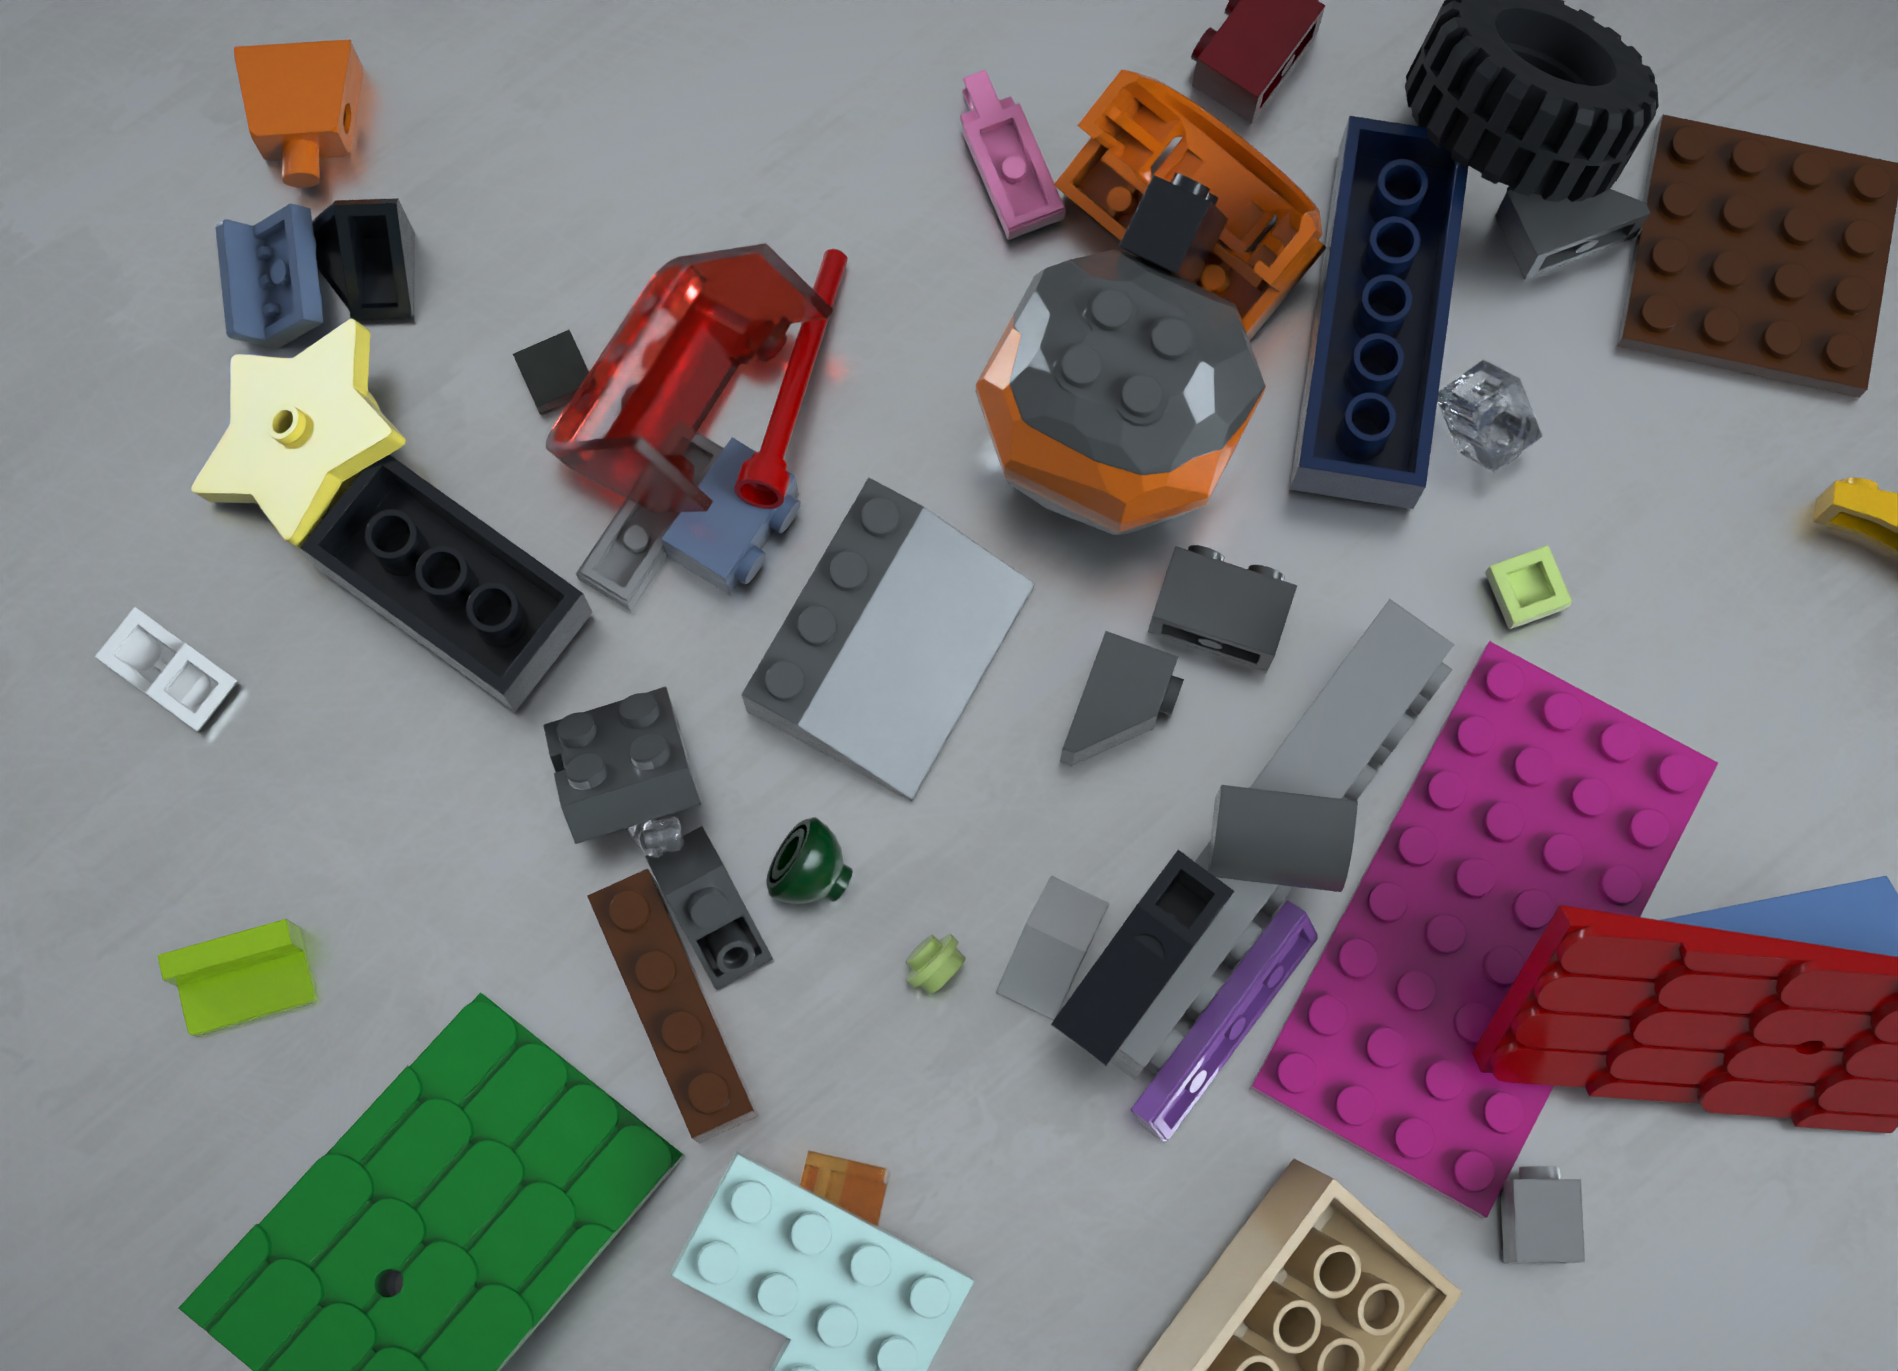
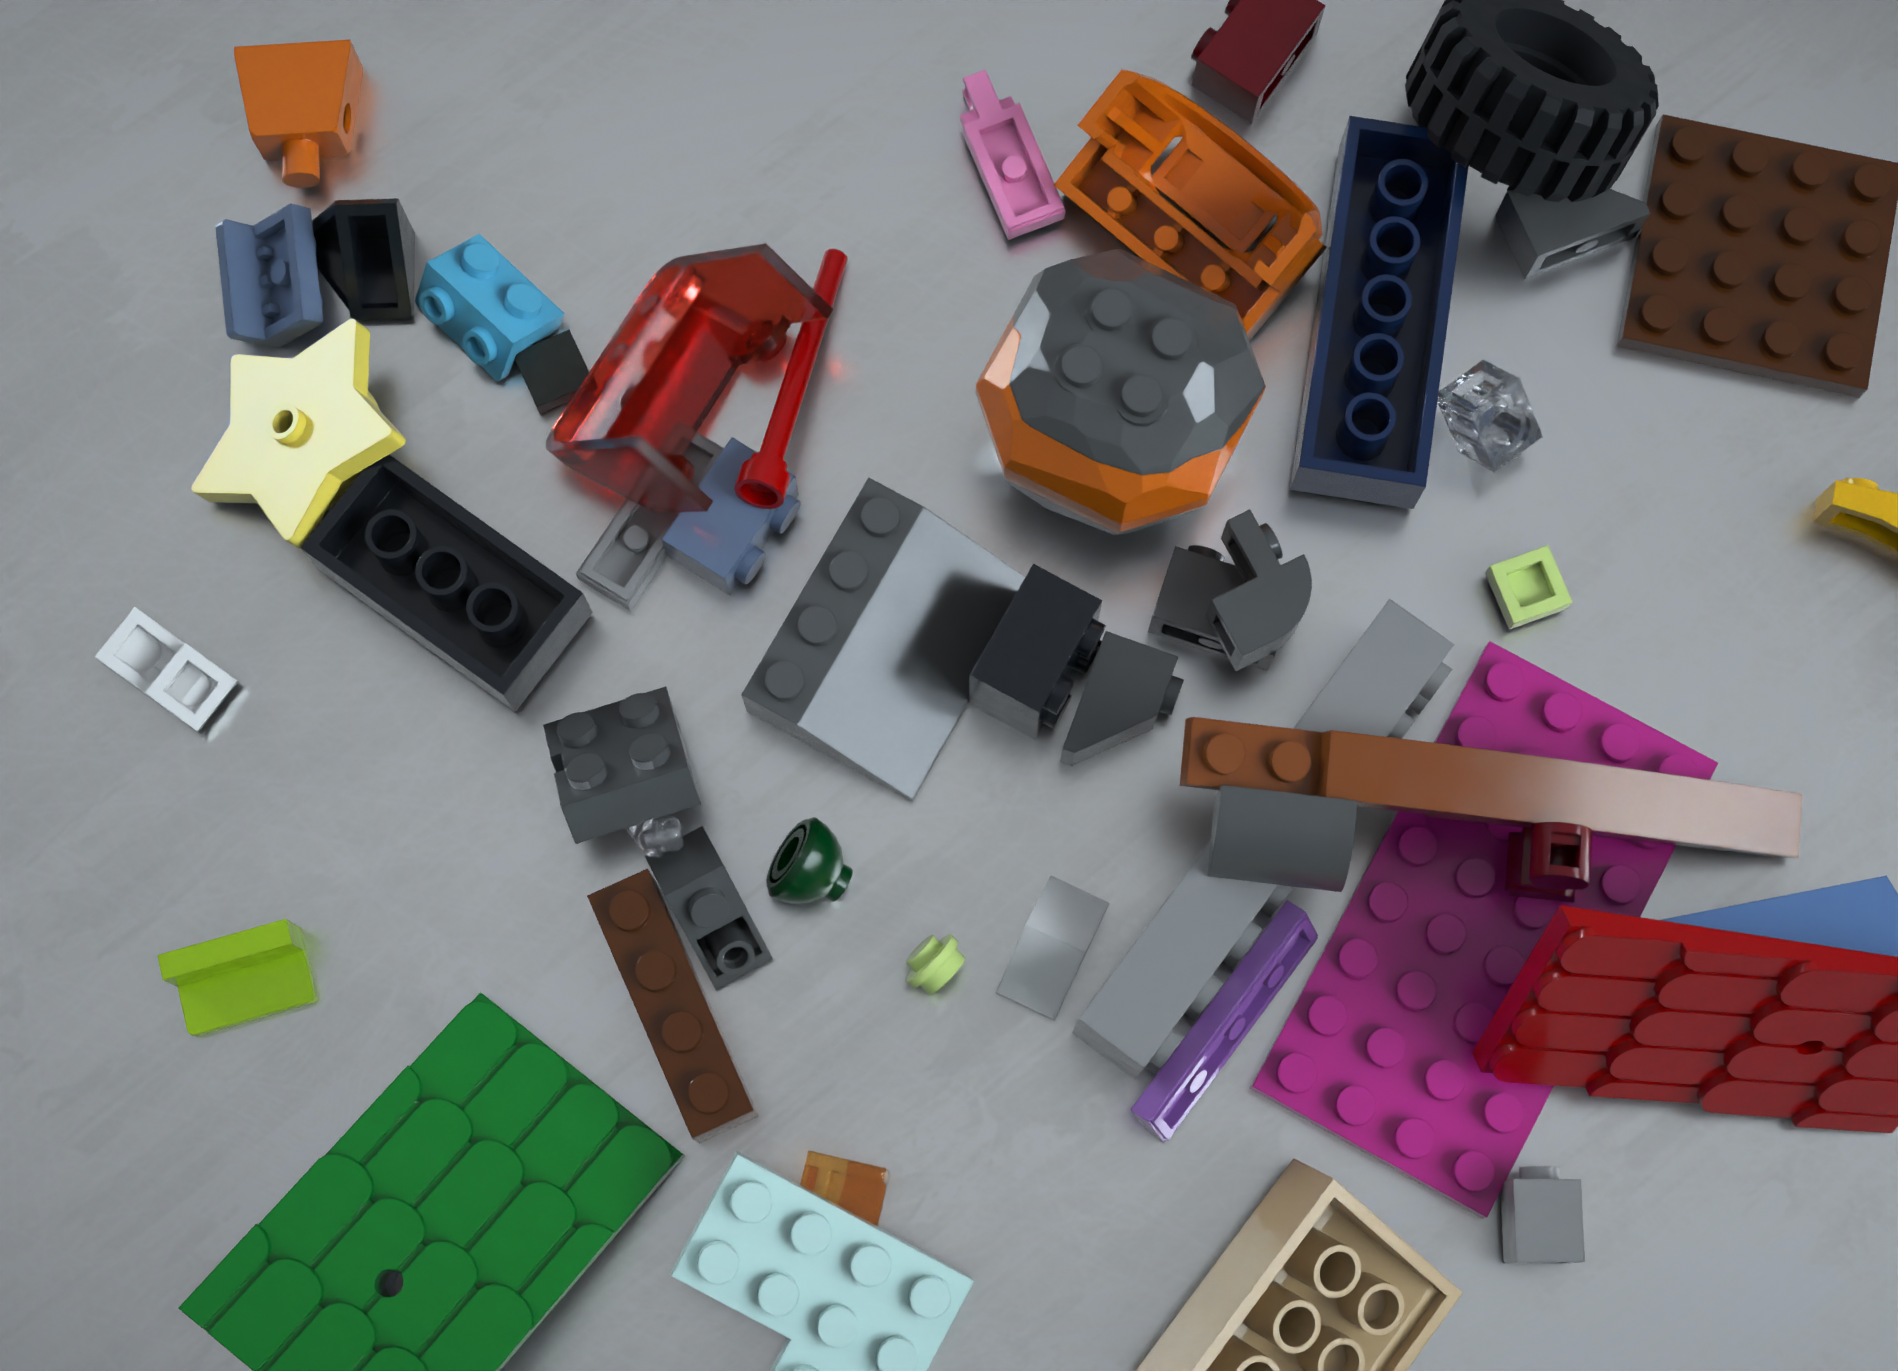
black slope [1051,850,1234,1066] -> none
black brick [1119,172,1228,285] -> none
none -> medium azure bracket [415,234,565,381]
none -> black brick [969,564,1106,740]
none -> dark orange slope [1179,717,1803,858]
none -> dark grey brick [1206,509,1312,671]
none -> dark red leg [1505,822,1593,903]

